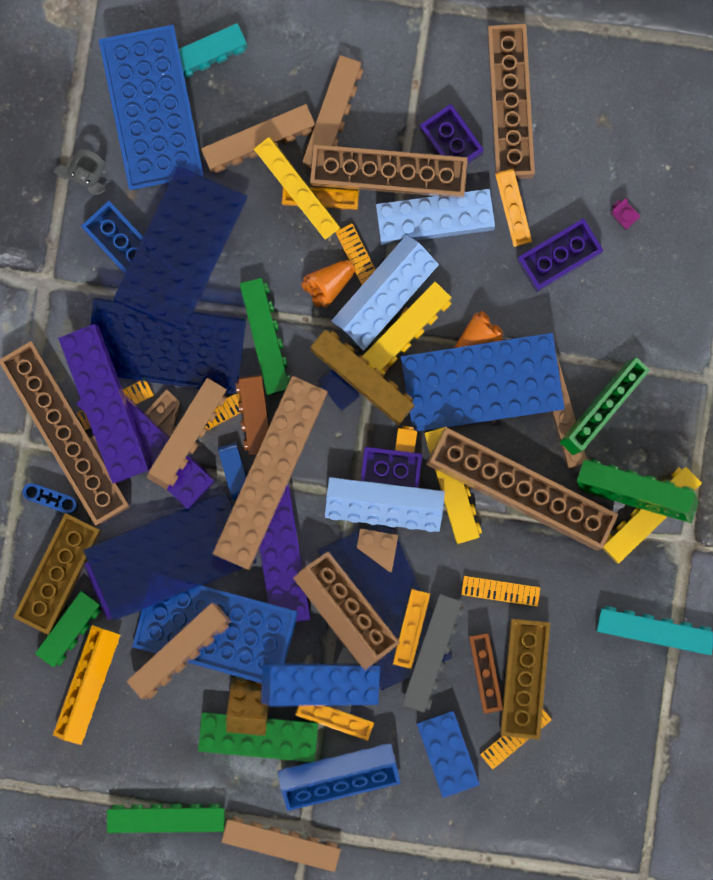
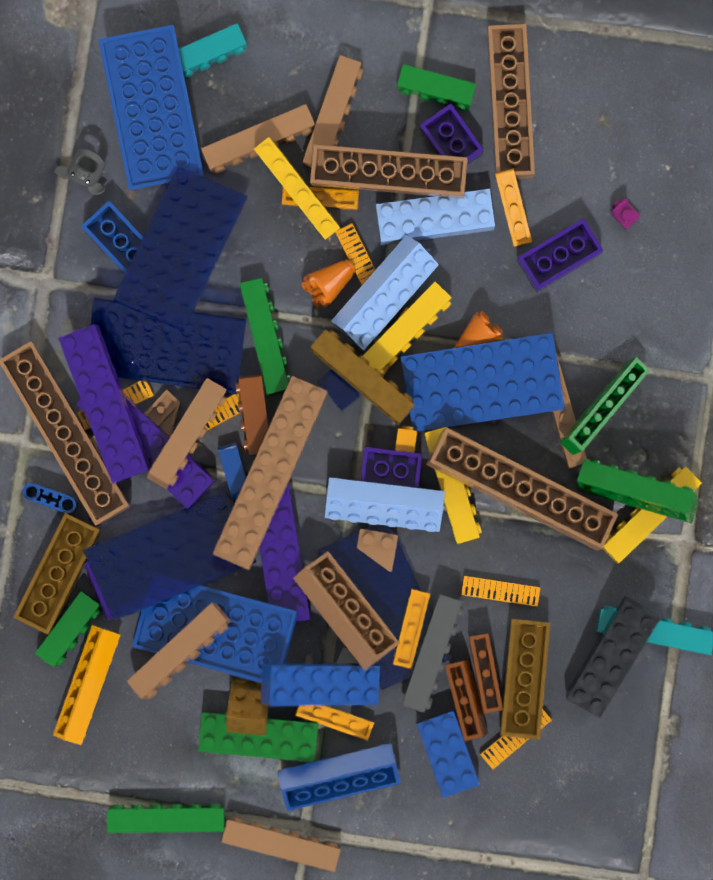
none -> green brick [397,64,476,111]
none -> dark orange brick [445,659,488,741]
none -> black brick [566,596,660,718]

